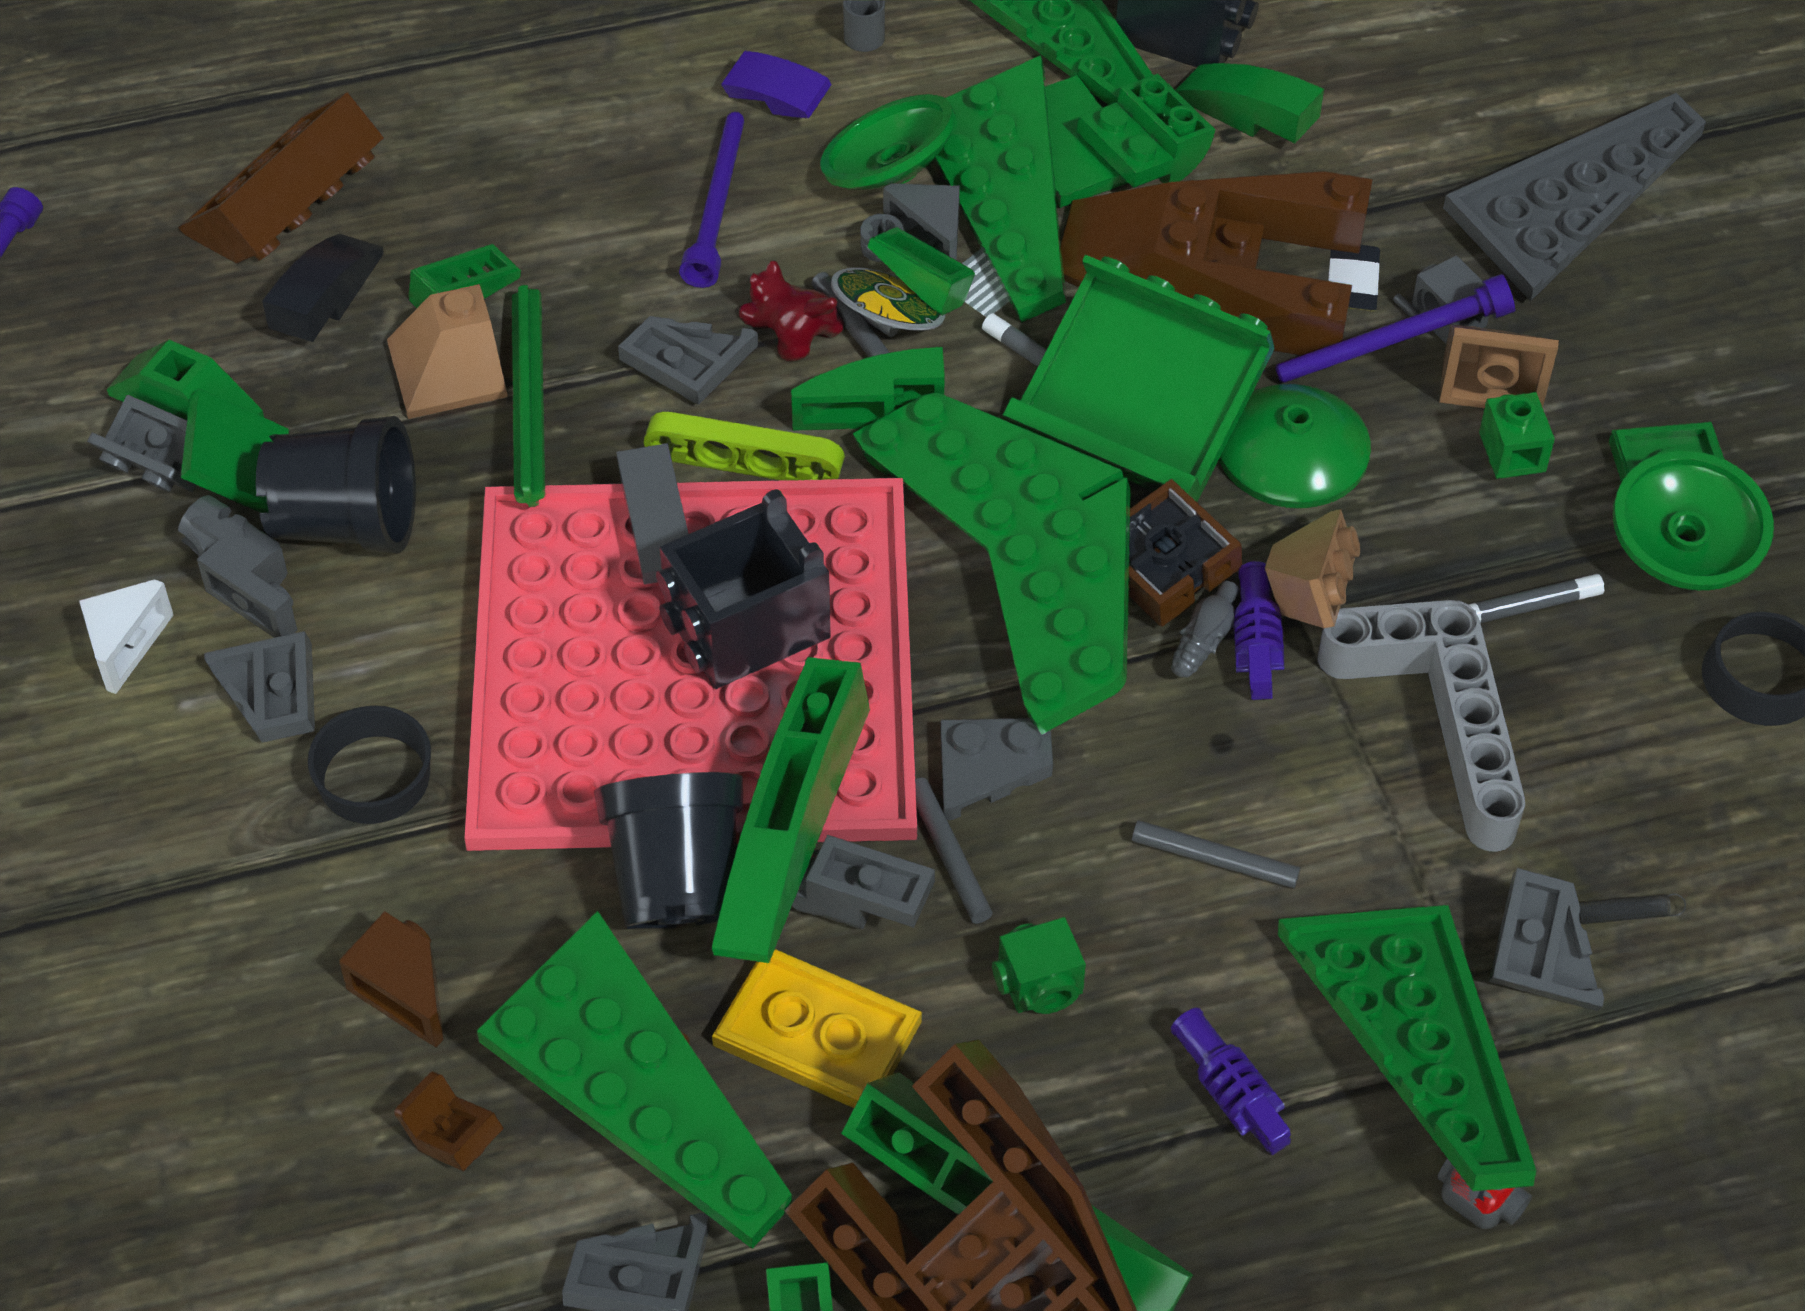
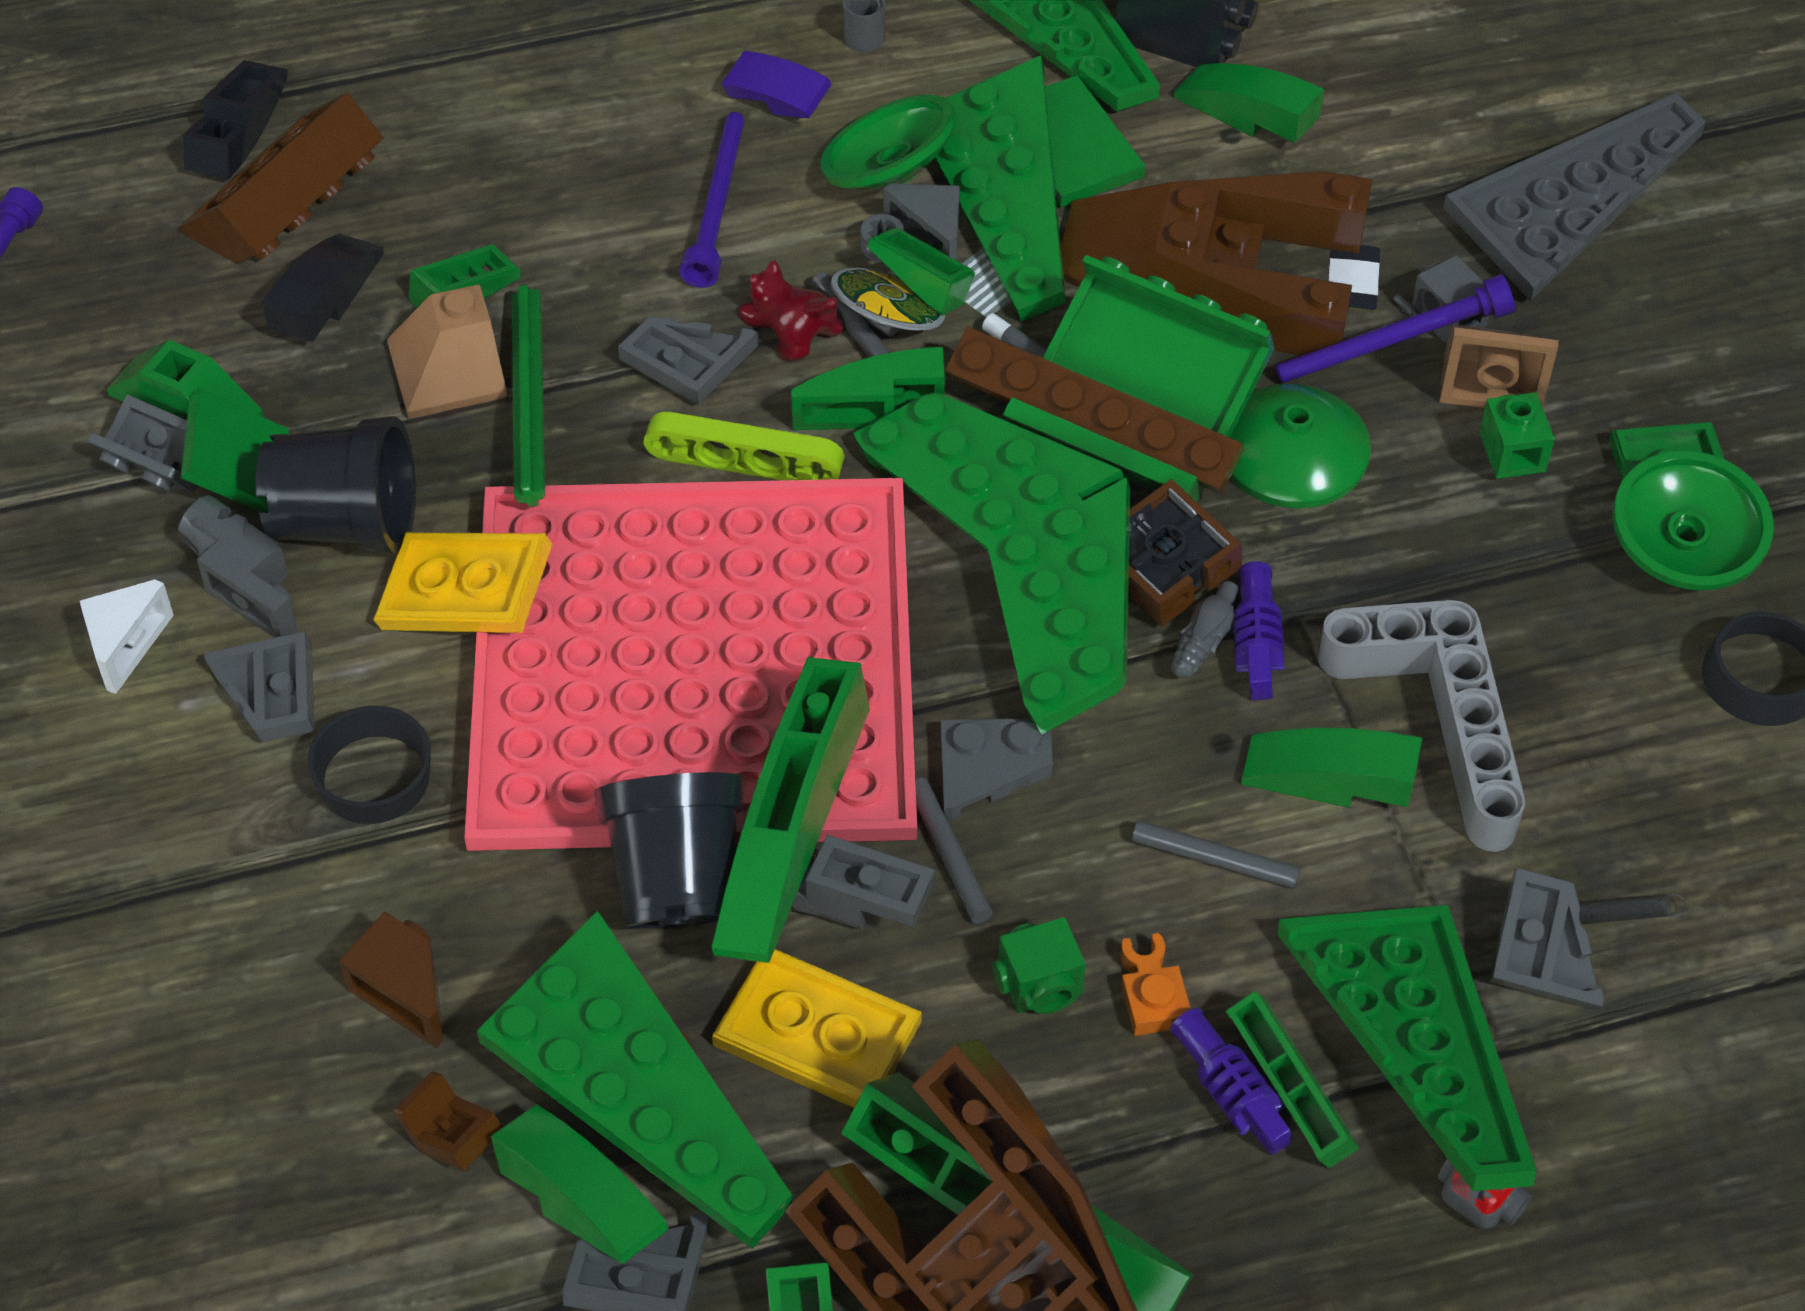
dark grey tile [616,443,689,585] -> none
black container [656,489,831,690] -> none
green brick [1076,73,1216,188] -> none
medium nougat slope [1265,509,1360,628] -> none
dark grey bar [1468,574,1604,623] -> none
none -> black slope [183,60,288,179]
none -> yellow tile [373,532,553,633]
none -> green slope [491,1104,668,1264]
none -> reddish brown plate [945,326,1245,495]
none -> orange plate [1120,933,1191,1036]
none -> green piece [1226,990,1360,1169]
none -> green slope [1241,728,1423,808]

